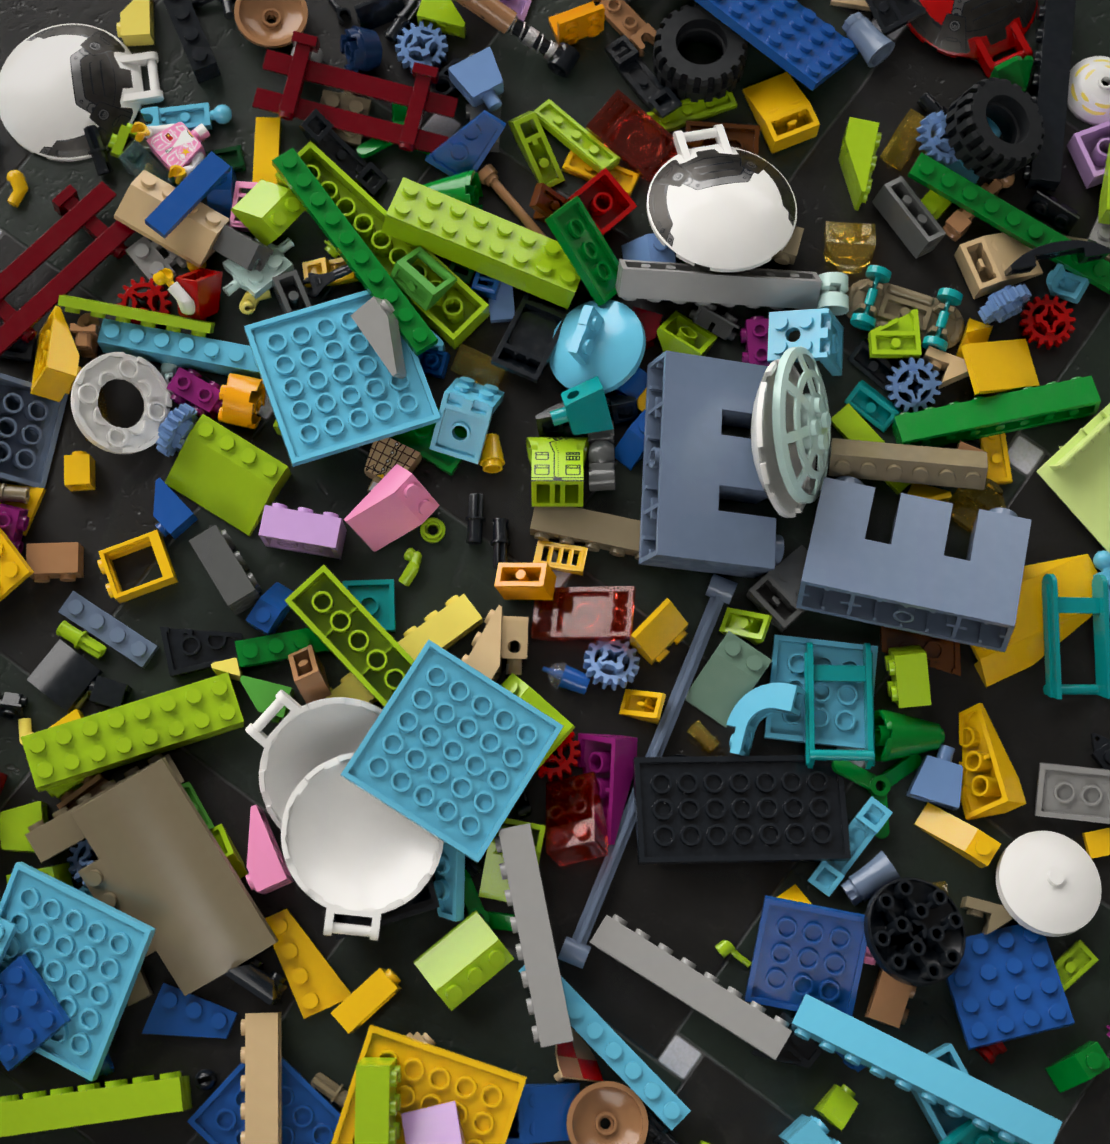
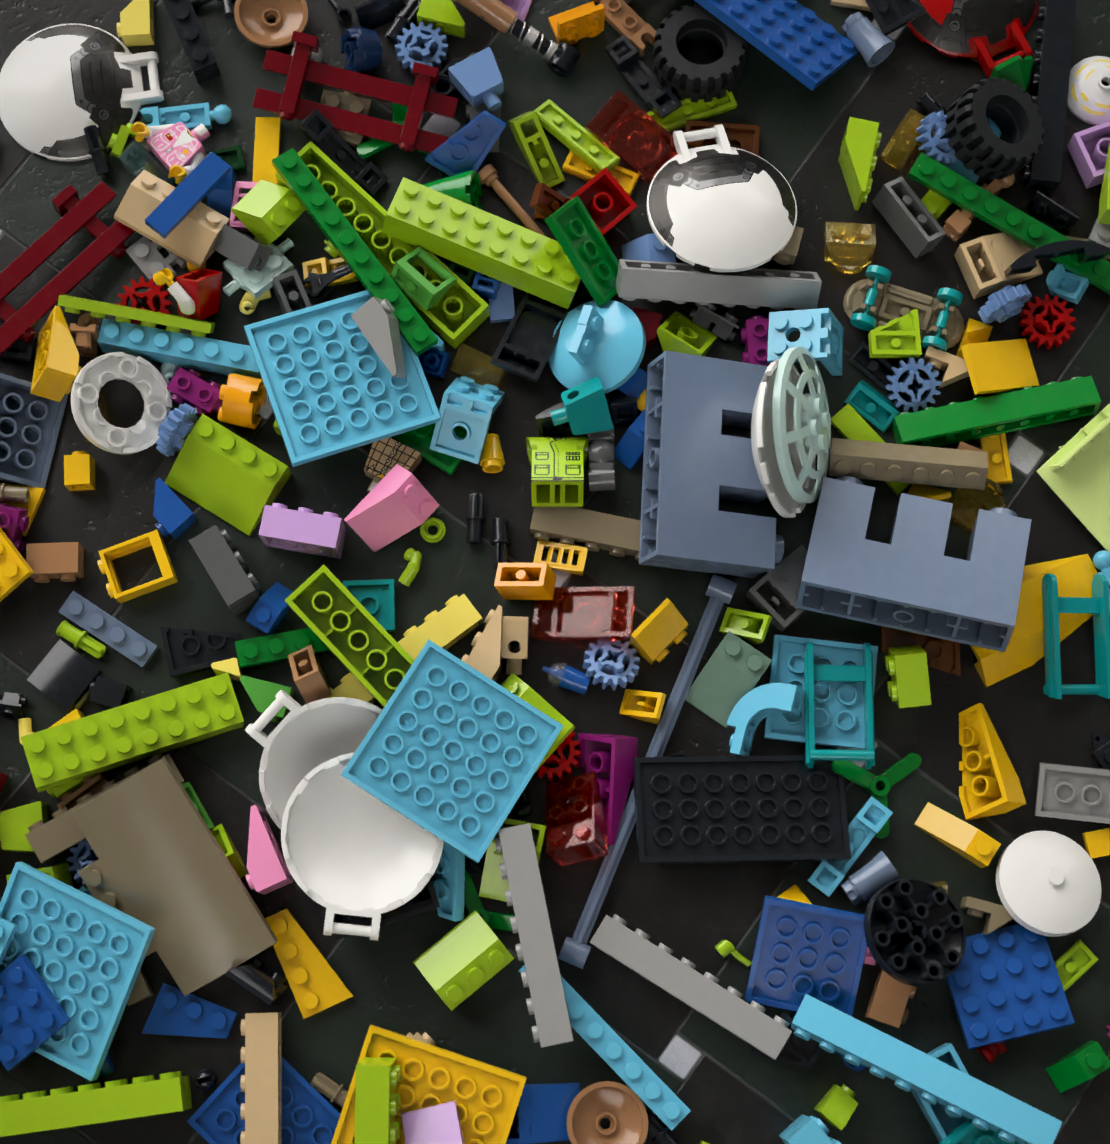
yellow arm [6,170,28,208] -> none
yellow window [331,968,402,1034] -> none
shield [554,1028,603,1083] -> none
clear yellow pin [687,720,720,754] -> none
yellow slope [742,72,820,154] -> none
light aqua wheel [817,272,849,316] -> none
green cone [874,709,945,762] -> none
medium blue torso [906,744,963,811] -> none

